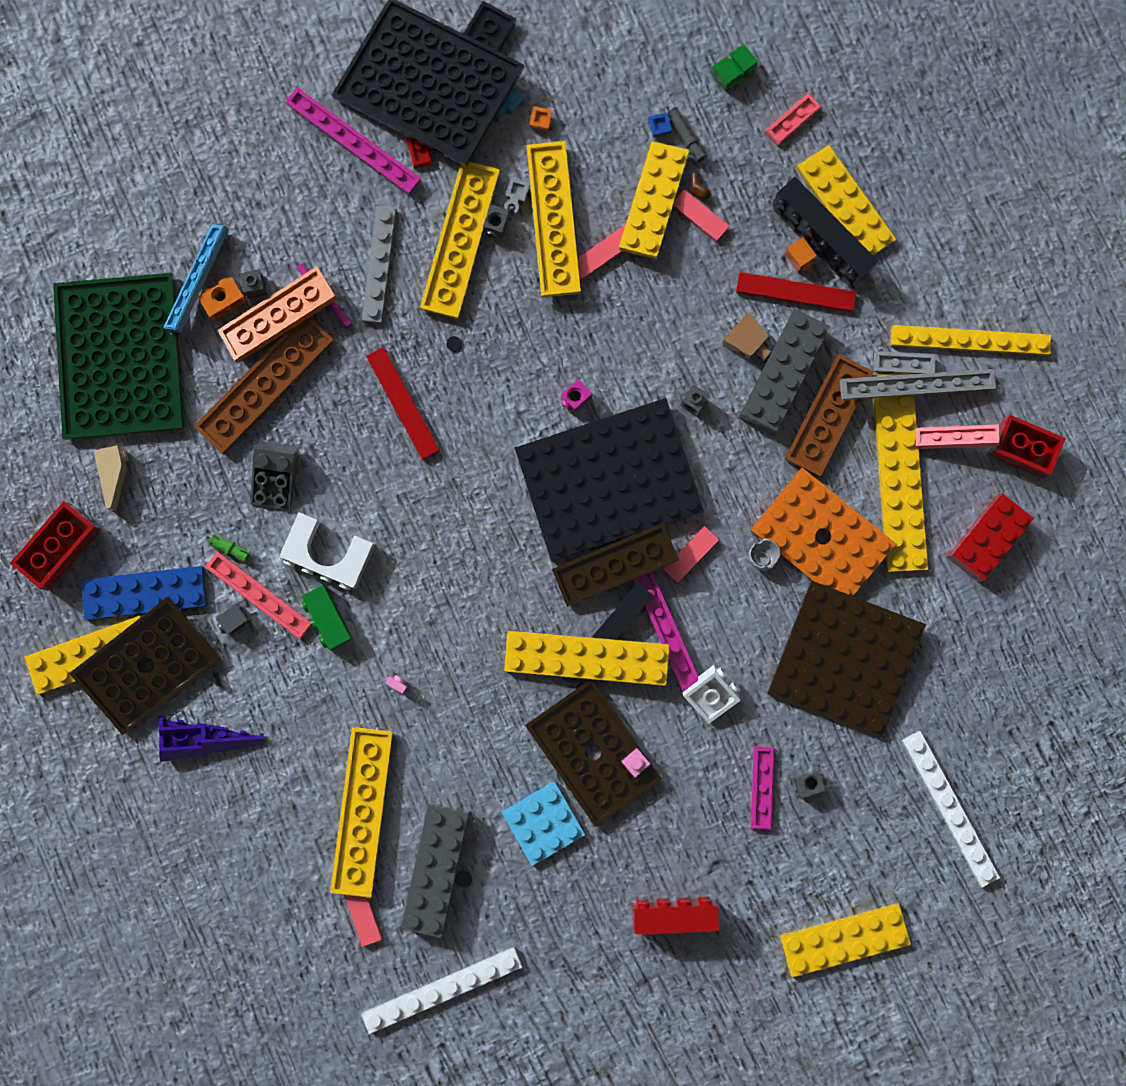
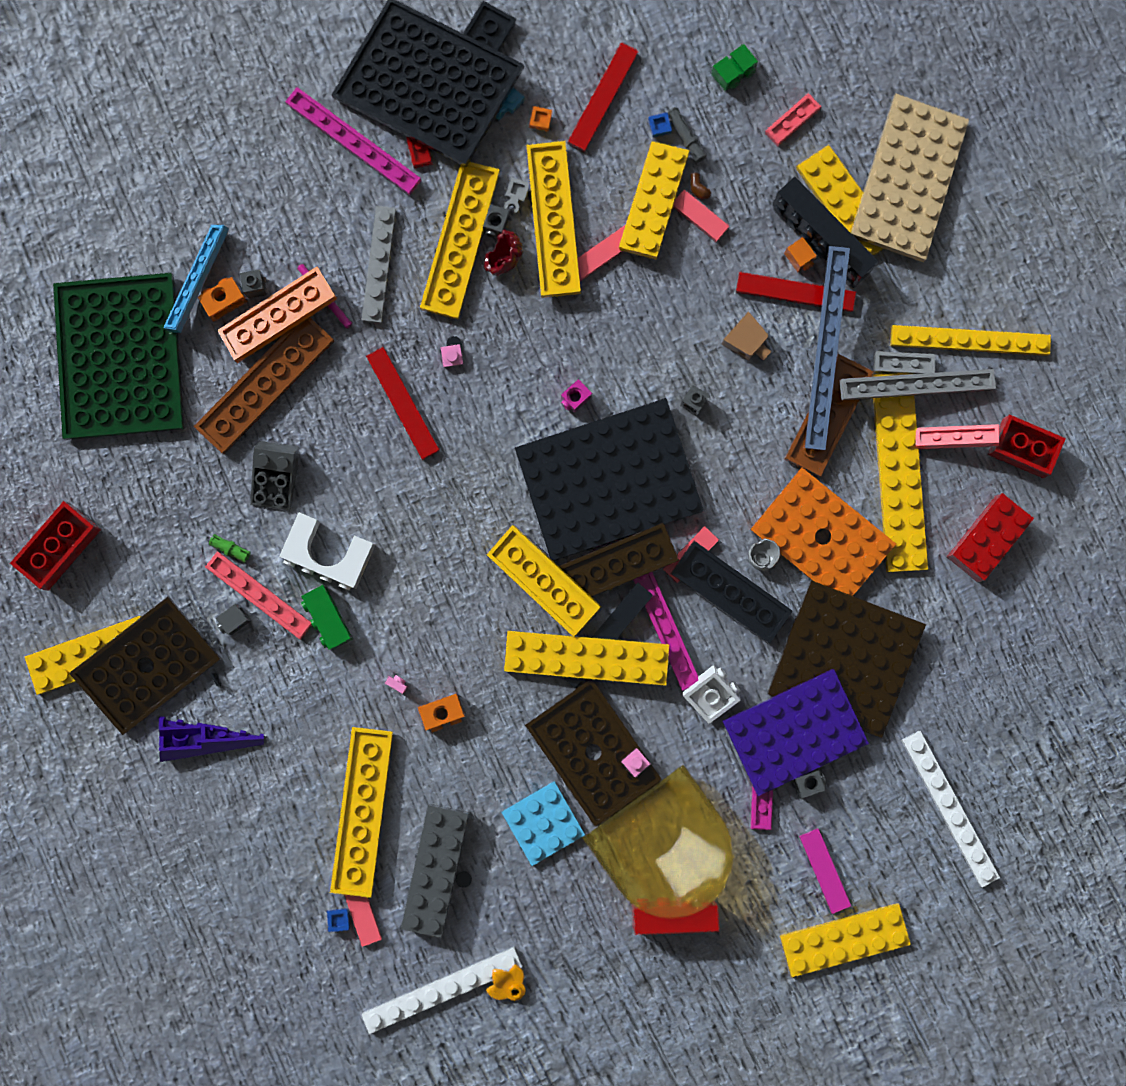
blue plate [81,566,207,620] -> none
tan slope [94,445,128,512] -> none
dark grey brick [738,308,830,435] -> none
none -> blue plate [327,908,350,932]
none -> orange brick [418,693,465,733]
none -> bright pink plate [440,344,463,367]
none -> dark red hair [484,230,523,276]
none -> light orange plate [486,964,525,1001]
none -> yellow plate [487,525,602,637]
none -> red tile [567,42,638,153]
none -> clear yellow windscreen [582,765,733,918]
none -> black plate [670,541,793,644]
none -> dark purple plate [722,669,869,796]
none -> dark pink tile [799,828,851,914]
none -> sand blue plate [805,246,850,450]
none -> tan plate [851,94,969,262]

